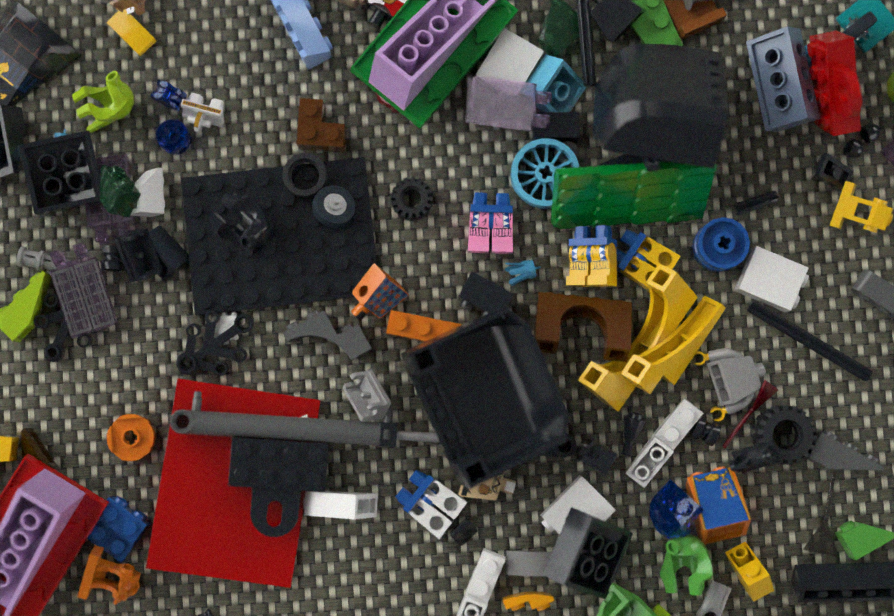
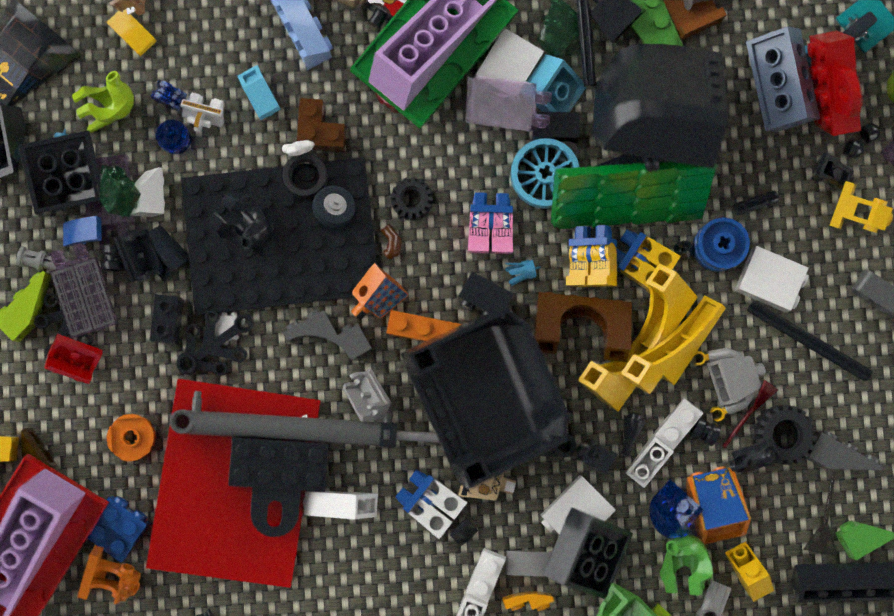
none -> red bracket [44,334,103,384]
none -> blue slope [63,216,102,247]
none -> black hinge [149,294,184,345]
none -> medium azure slope [238,65,281,120]
none -> white rock [282,140,315,156]
none -> reddish brown arm [381,224,402,260]
none -> black hinge [673,240,693,261]

